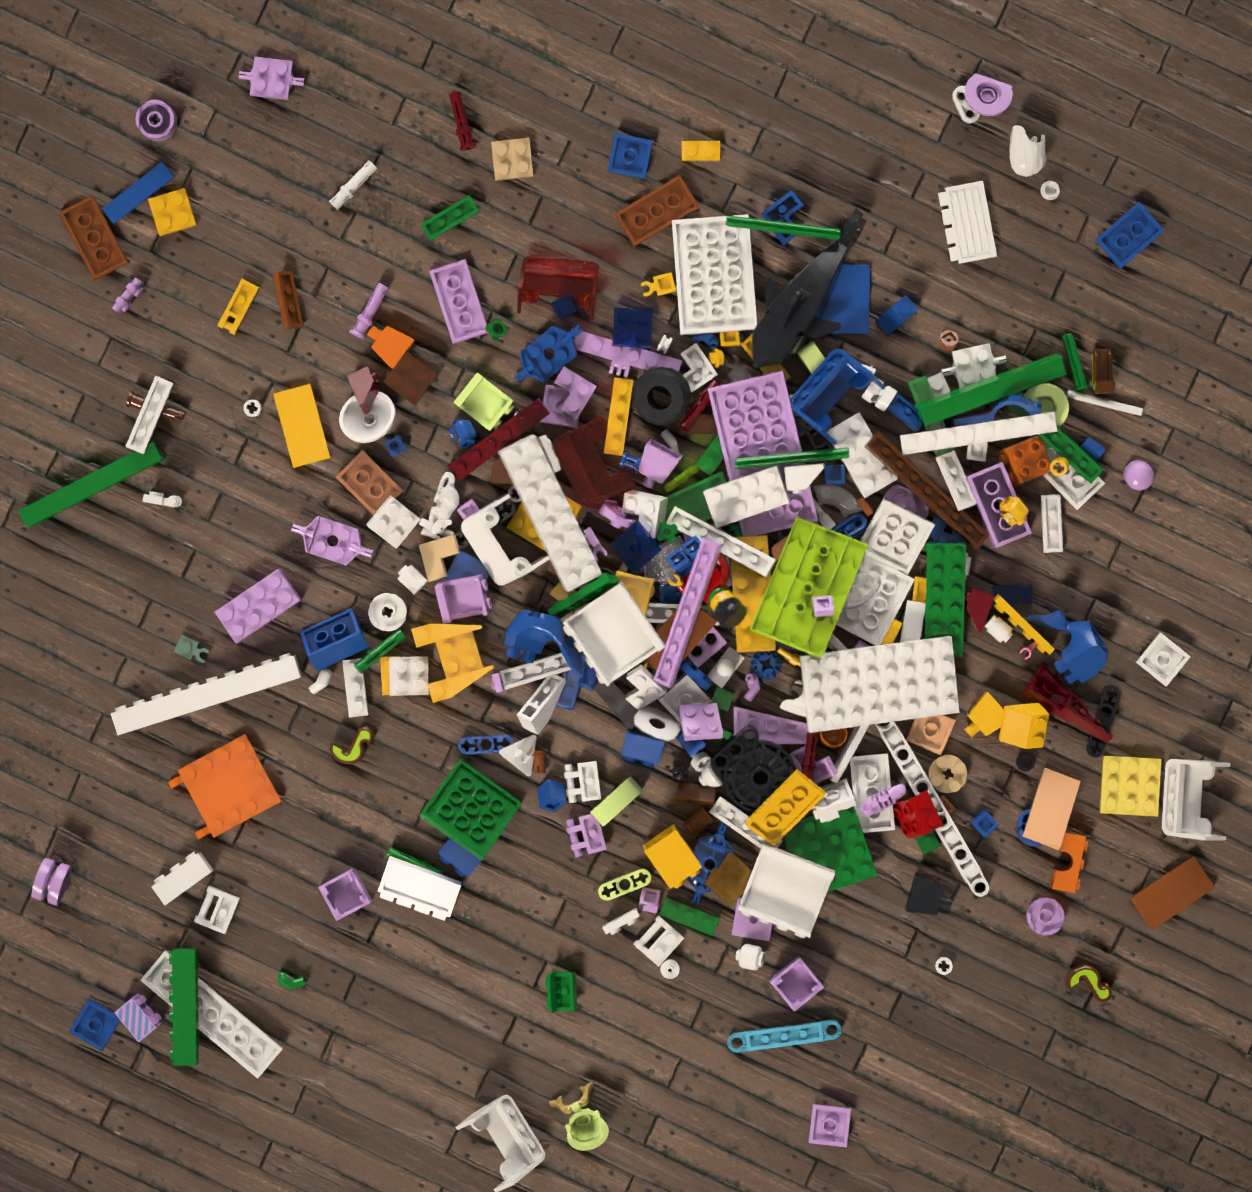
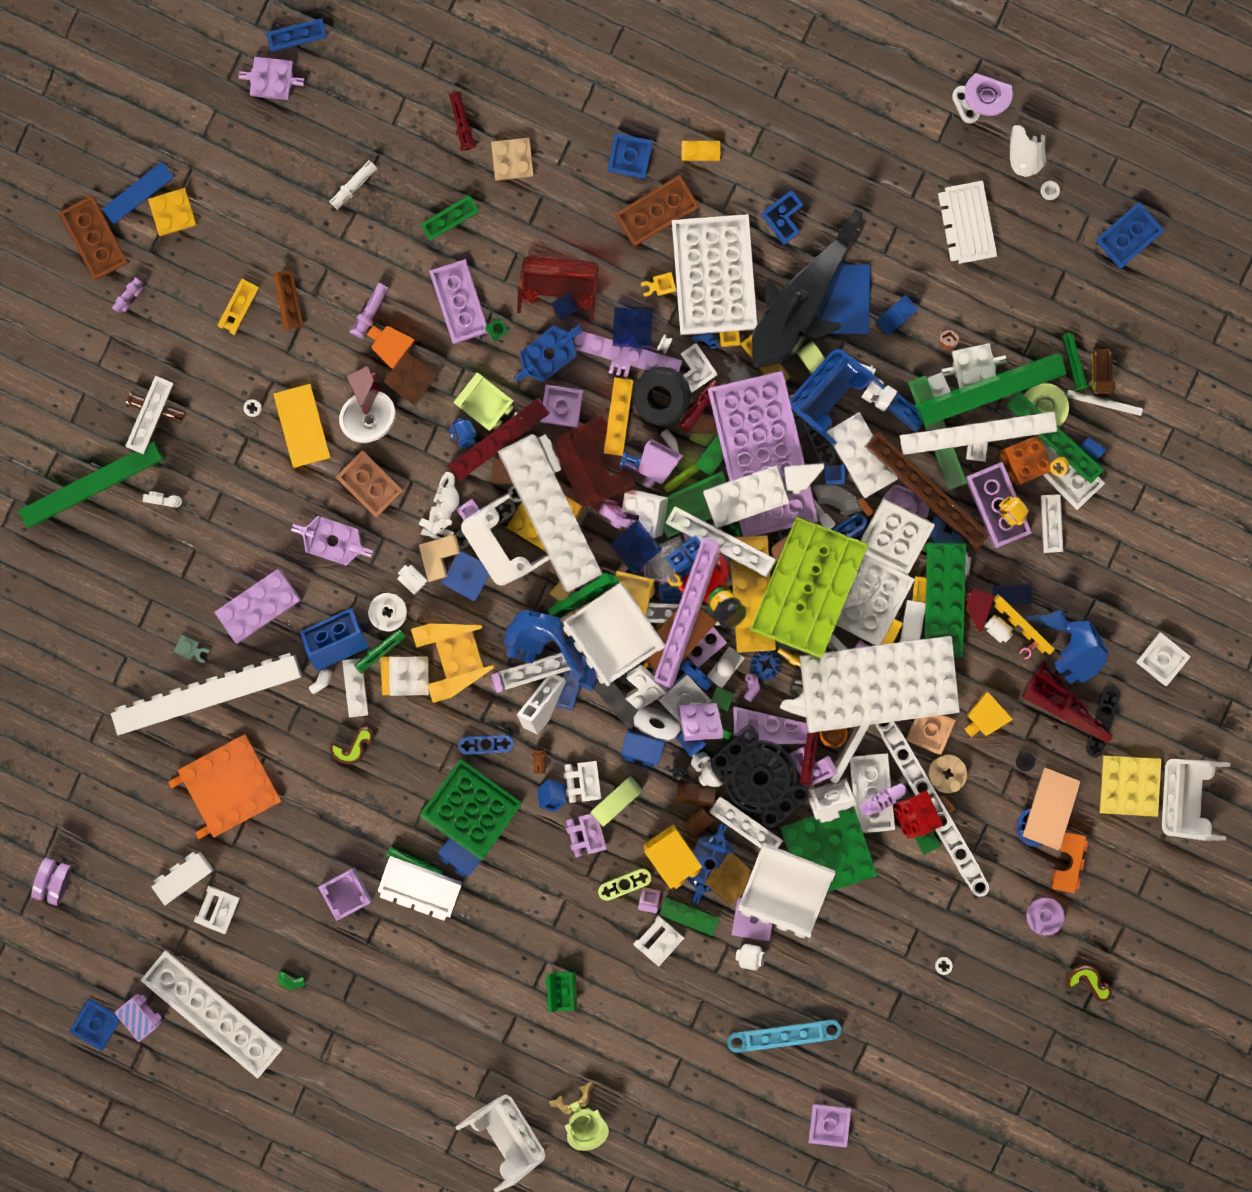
lavender brick [136,100,177,141] -> none
green brick [169,948,199,1066] -> none
white plate [366,495,421,549] -> none
blue plate [385,435,407,457] -> none
lavender panel [435,574,492,624] -> none
white piece [499,735,537,776] -> none
lavender plate [554,367,597,419] -> none
lavender plate [584,527,607,561] -> none
white plate [602,908,640,935] -> none
green plate [657,522,678,543] -> none
white tile [660,959,680,979] -> none
yellow plate [709,348,724,368] -> none
green axle [726,215,841,240] -> none
green axle [735,448,850,469] -> none
yellow tile [745,769,826,847] -> none
lavender container [769,955,824,1012] -> none
lavender tile [813,596,834,617] -> none
black torso [905,875,953,915] -> none
white plate [936,450,977,511] -> none
blue piece [953,395,1042,426] -> none
blue panel [970,810,999,838] -> none
yellow slope [999,703,1049,749] -> none
lavender hair [1123,460,1154,491] -> none
dark orange tile [1129,855,1215,931] -> none
none -> blue plate [266,18,327,52]

